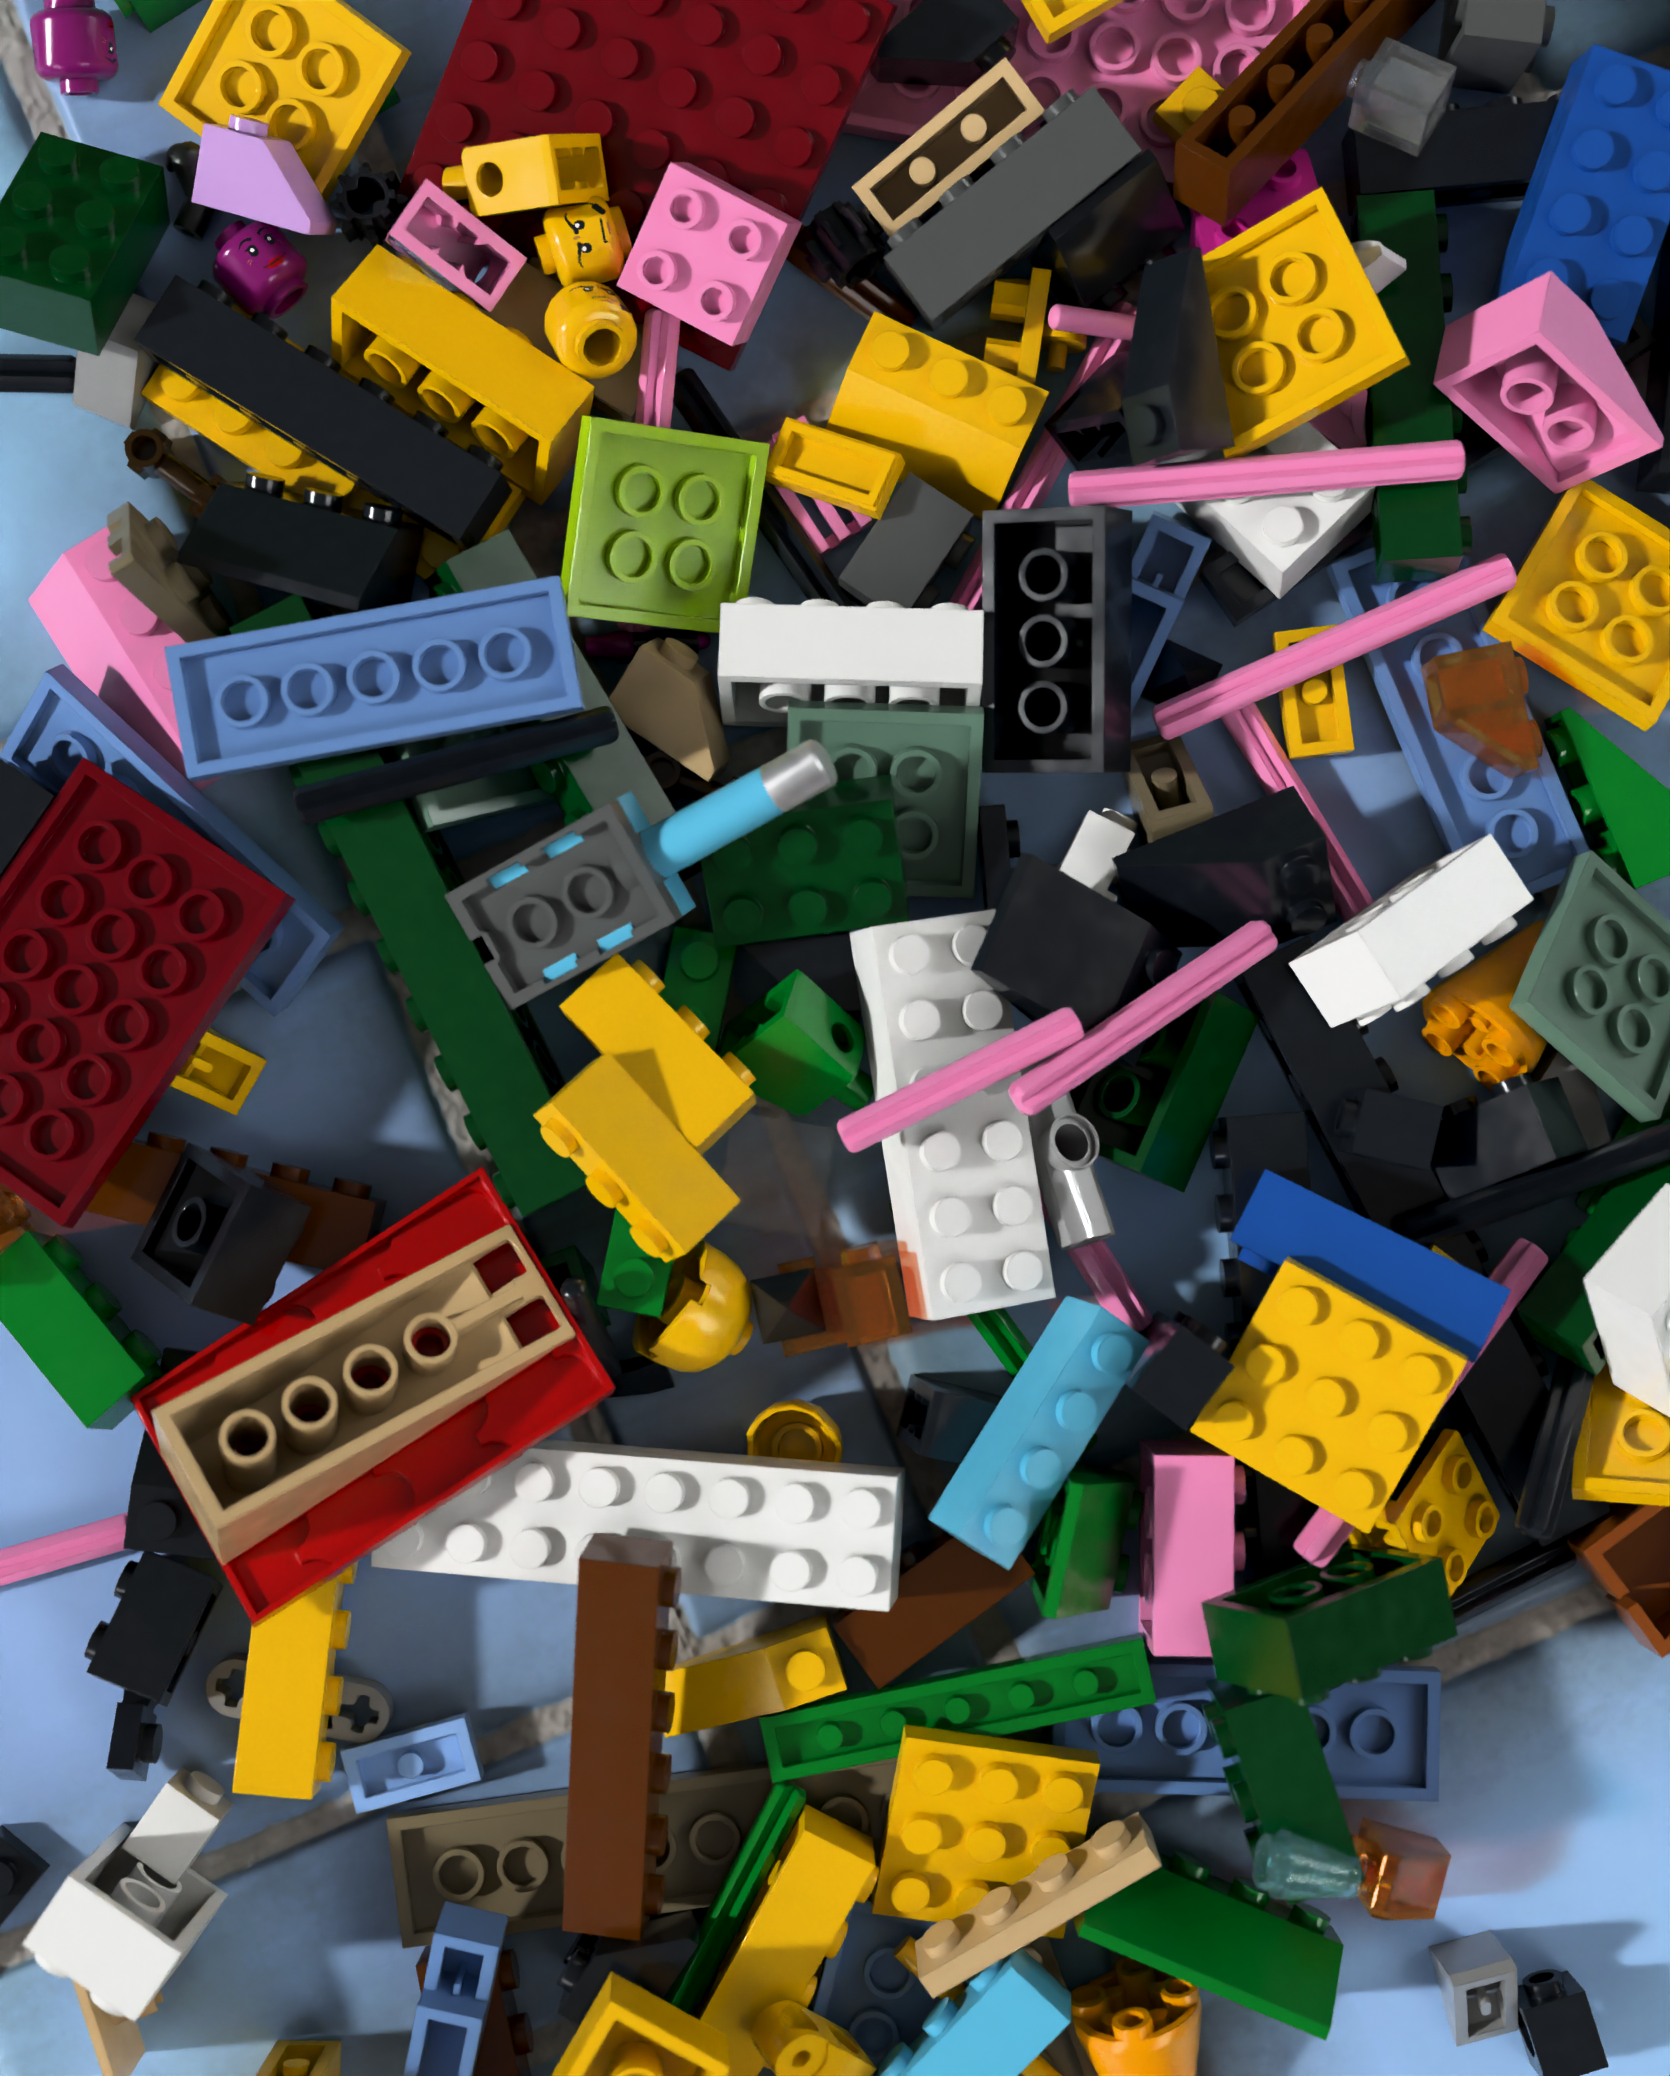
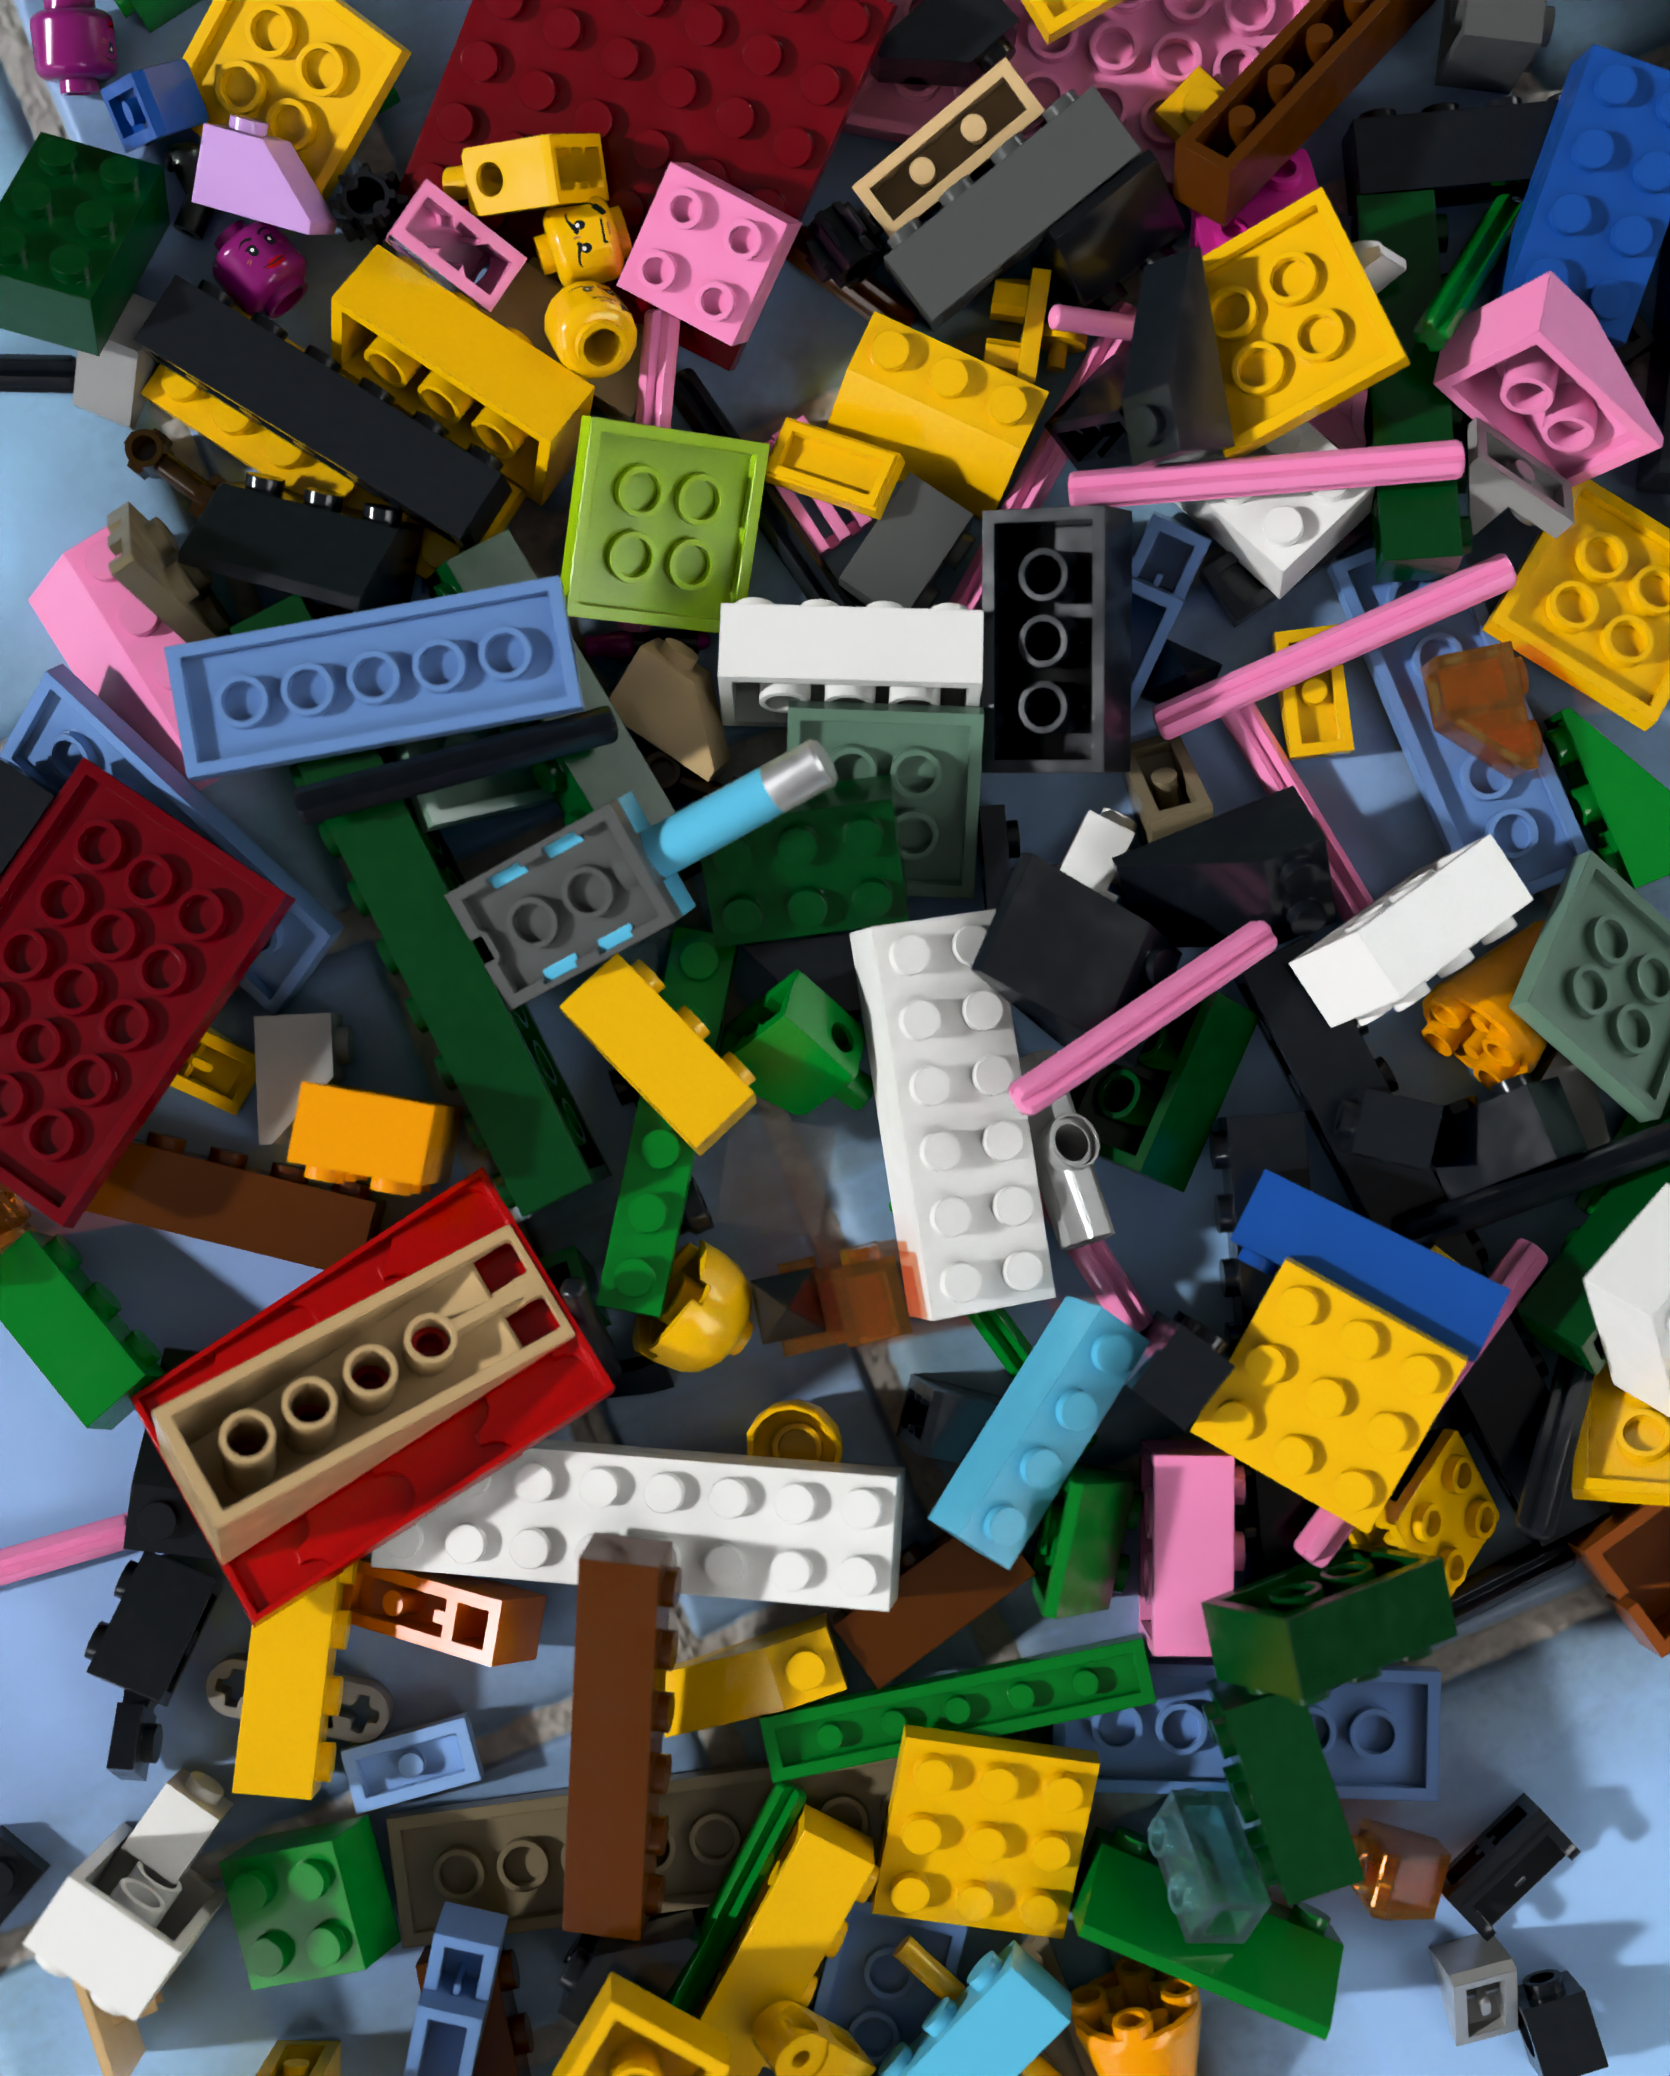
black slope [130,1142,312,1326] -> none
yellow brick [533,1051,741,1263] -> none
bright pink axle [836,1007,1084,1153] -> none
tan plate [915,1812,1161,1999] -> none
clear light blue cone [1253,1829,1361,1900] -> none
clear brick [1346,37,1457,157] -> none
none -> blue slope [100,59,209,153]
none -> green brick [219,1815,401,1990]
none -> light grey slope [253,1012,354,1145]
none -> light orange brick [287,1081,464,1196]
none -> orange slope [341,1557,547,1667]
none -> clear light blue brick [1147,1788,1272,1943]
none -> green axle [1413,194,1523,352]
none -> black hinge [1432,1793,1581,1942]
none -> light grey slope [1467,417,1575,539]

